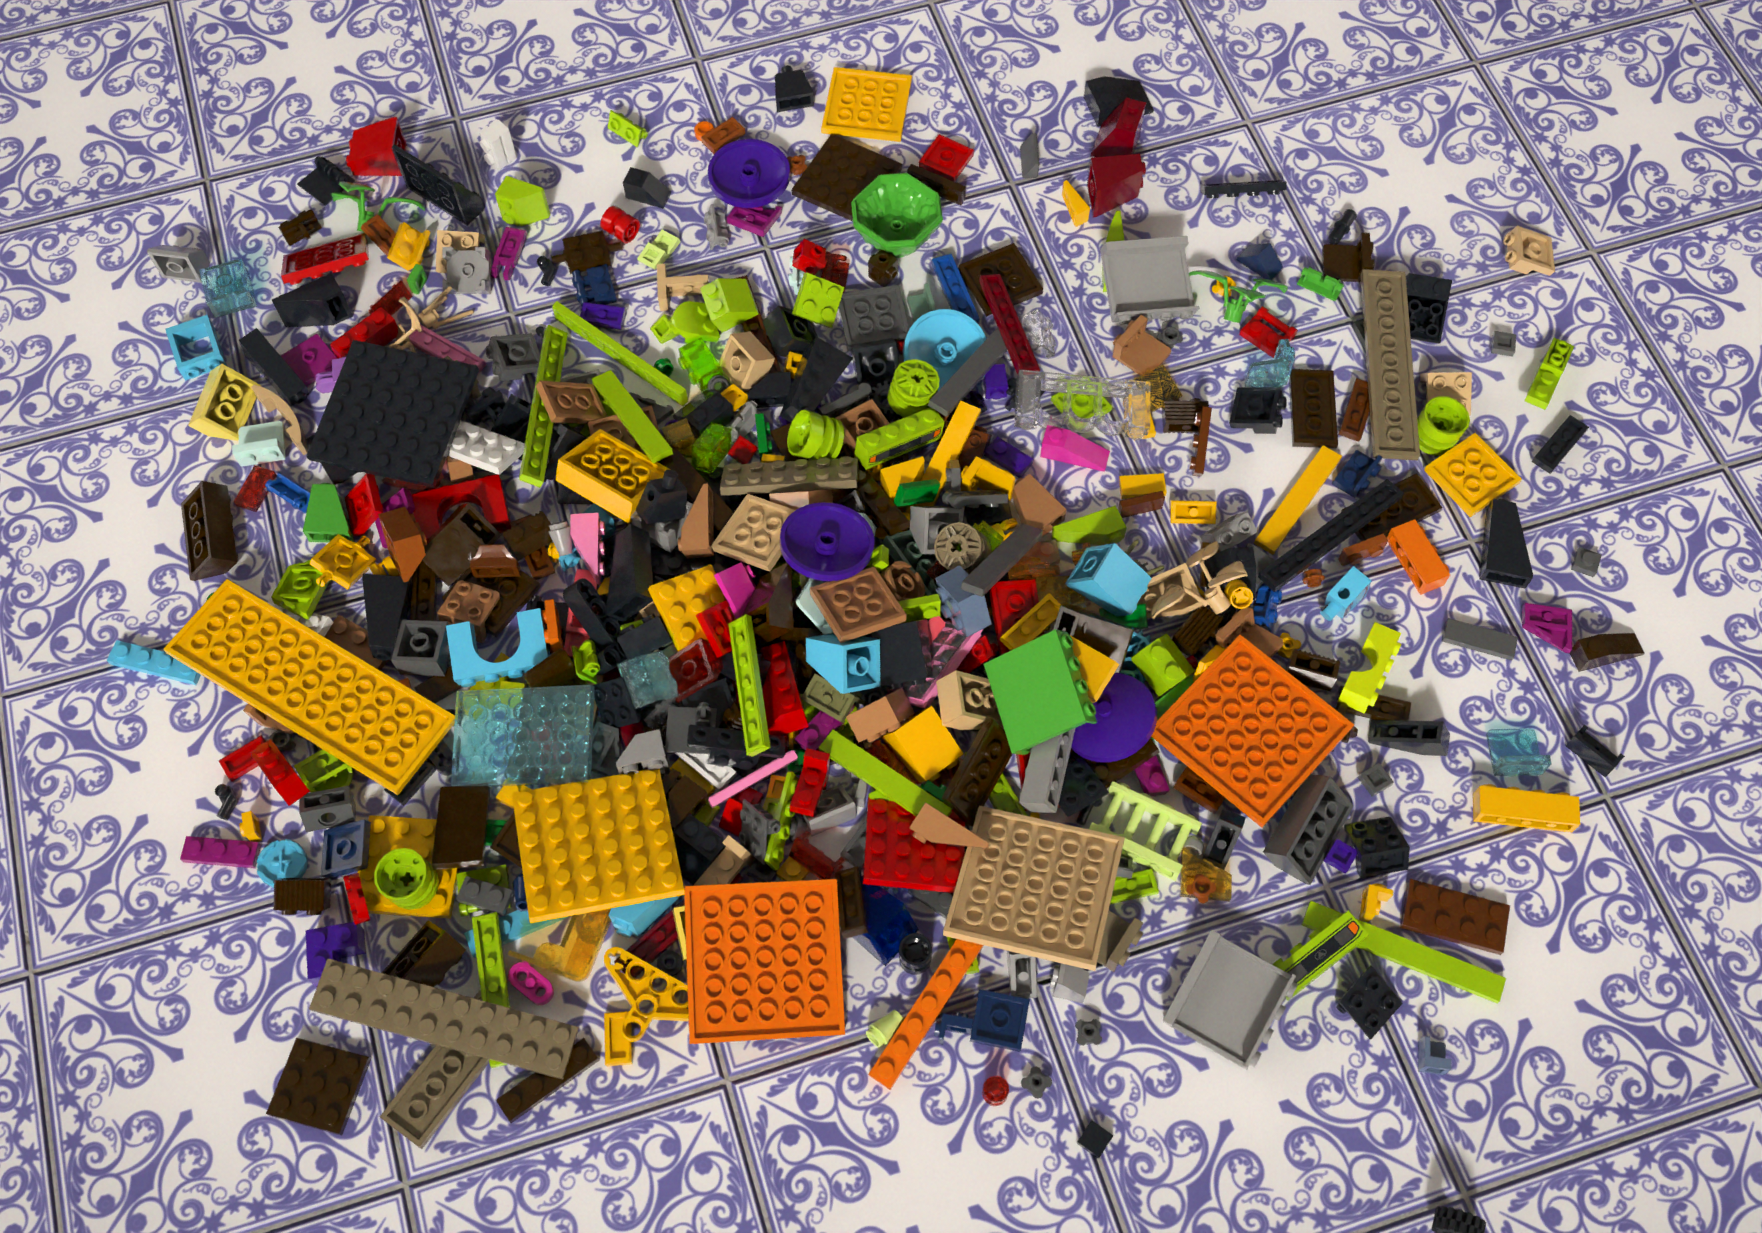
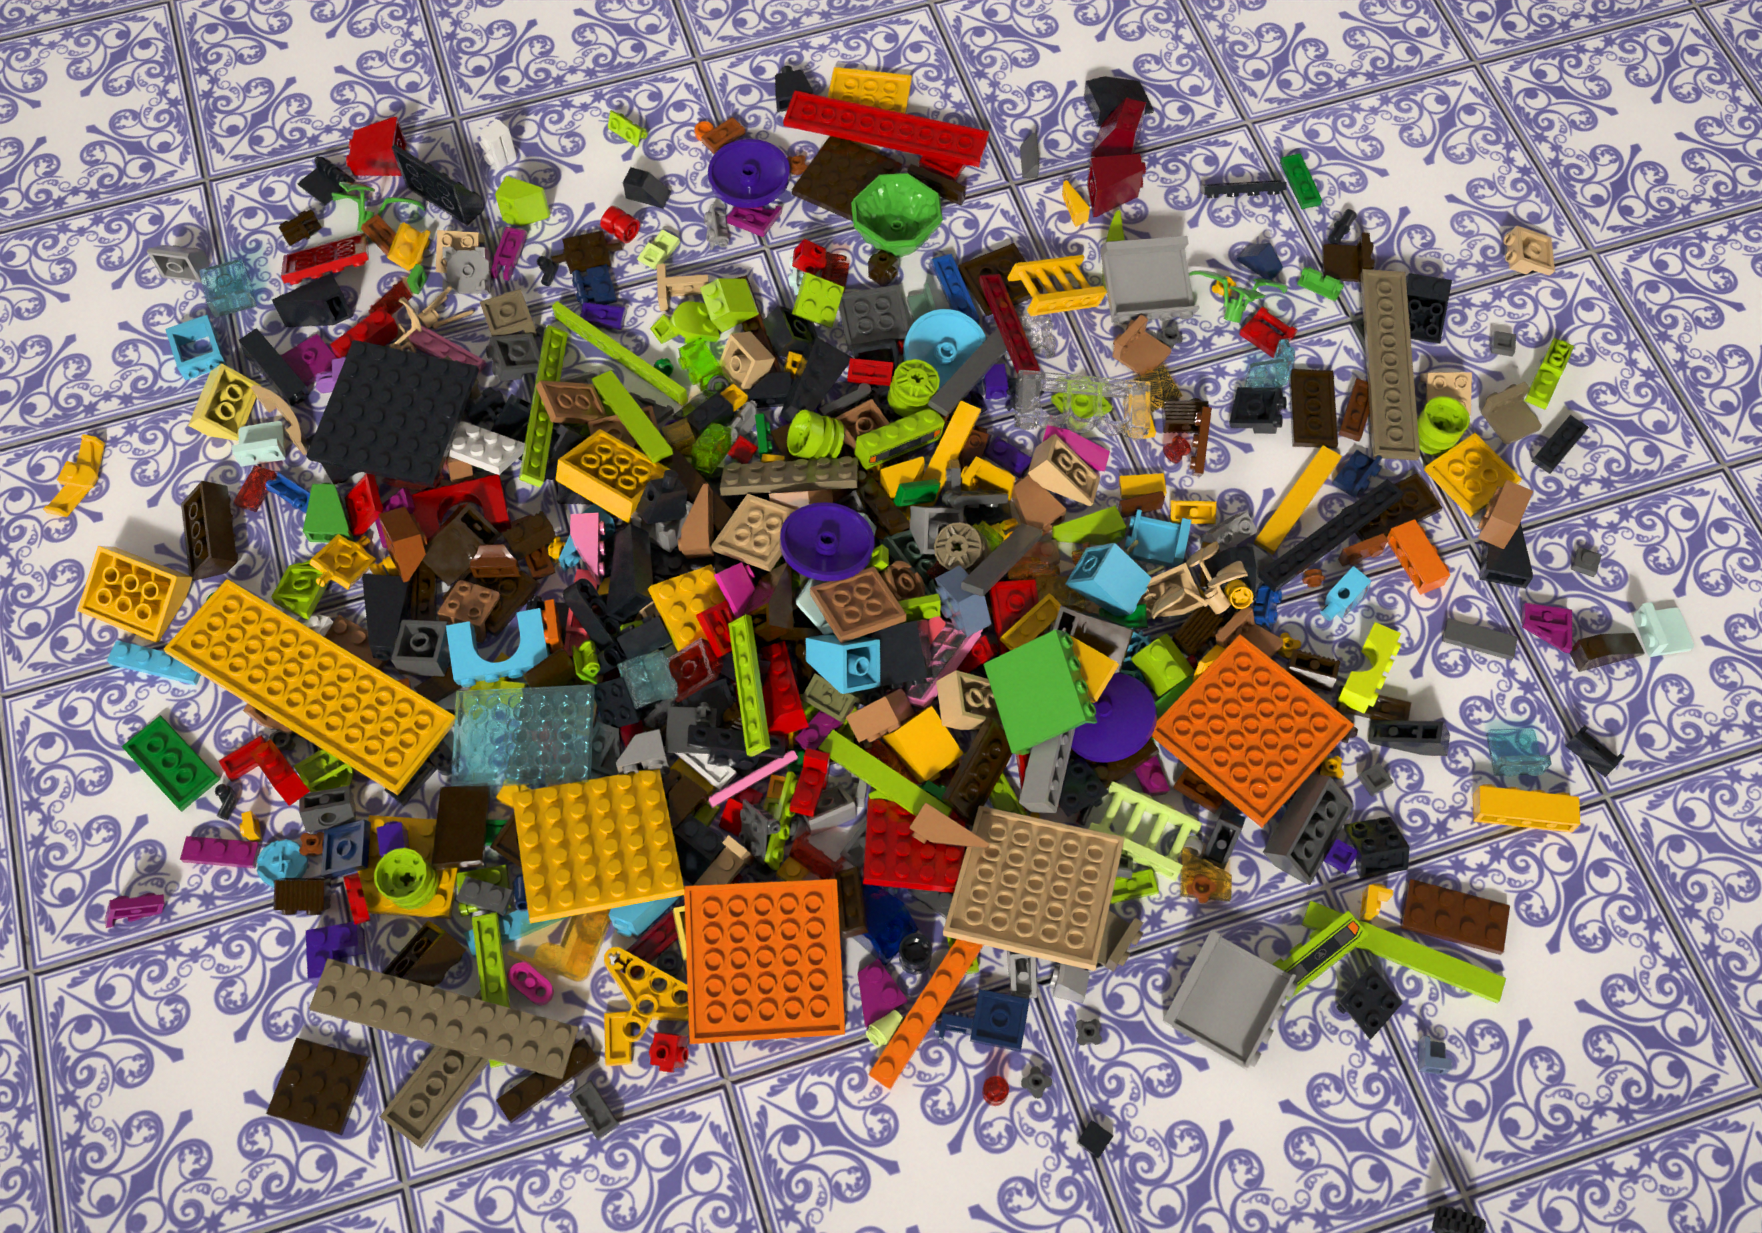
light grey cone [548,521,573,556] -> none
none -> yellow plate [43,434,105,517]
none -> yellow slope [77,546,193,642]
none -> magenta wing [105,893,165,928]
none -> green tile [121,715,221,812]
none -> dark orange plate [299,832,324,856]
none -> dark purple brick [376,821,410,857]
none -> dark tan panel [480,289,537,337]
none -> dark grey plate [569,1080,620,1140]
none -> red brick [649,1032,689,1073]
none -> red plate [783,91,990,168]
none -> red plate [847,358,893,386]
none -> magenta wing [857,959,907,1030]
none -> yellow fence [1007,255,1107,316]
none -> tan slope [1028,434,1100,506]
none -> medium azure panel [1124,509,1191,568]
none -> clear red wheel [1163,435,1191,464]
none -> green plate [1280,153,1322,210]
none -> yellow plate [1320,756,1344,779]
none -> medium nougat brick [1477,480,1533,549]
none -> dark tan bracket [1480,382,1542,445]
none -> light aqua bracket [1633,602,1694,657]

